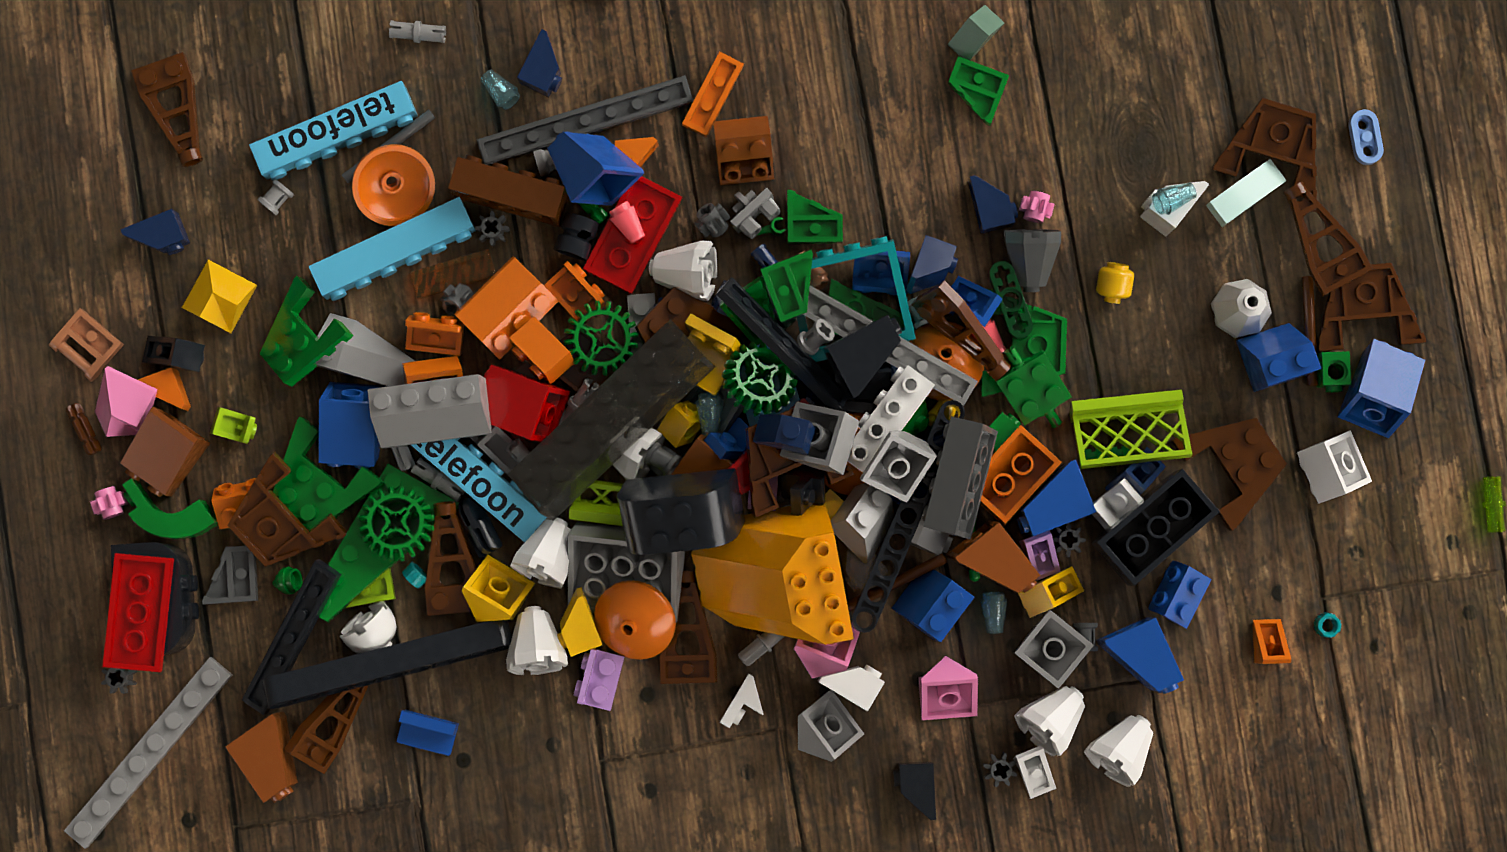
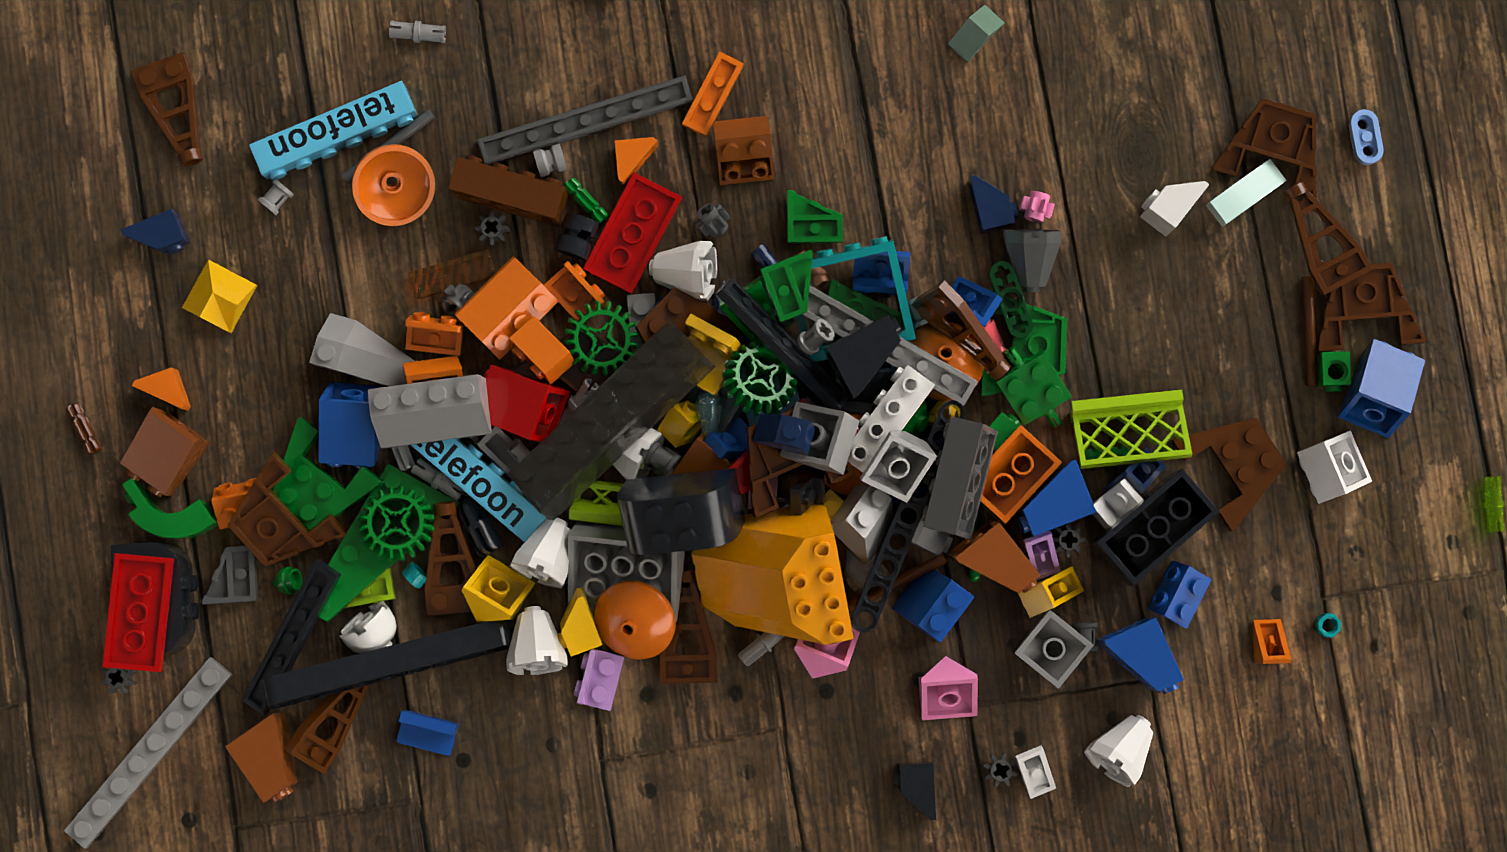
nougat plate [49,308,124,382] -> none
bright pink gear [90,486,128,520] -> none
bright pink slope [95,366,158,437] -> none
black slope [142,336,205,372] -> none
lime bracket [210,407,257,444] -> none
green wing [260,275,353,387] -> none
medium azure brick [309,197,476,301] -> none
clear light blue cone [481,70,520,110] -> none
dark blue slope [517,29,562,98] -> none
blue slope [547,132,644,206] -> none
coral cone [609,201,645,244] -> none
white slope [720,673,764,728] -> none
light grey hips [730,188,780,239] -> none
green hand [756,217,786,236] -> none
light grey slope [798,690,864,762] -> none
white slope [817,664,885,711] -> none
dark blue slope [906,235,958,294] -> none
green wing [948,56,1009,126] -> none
clear light blue cone [980,592,1008,634] -> none
white cone [1014,686,1085,756] -> none
yellow head [1096,262,1134,304] -> none
clear light blue cone [1152,182,1197,215] -> none
white cone [1211,279,1272,338] -> none
blue slope [1236,323,1321,392] -> none

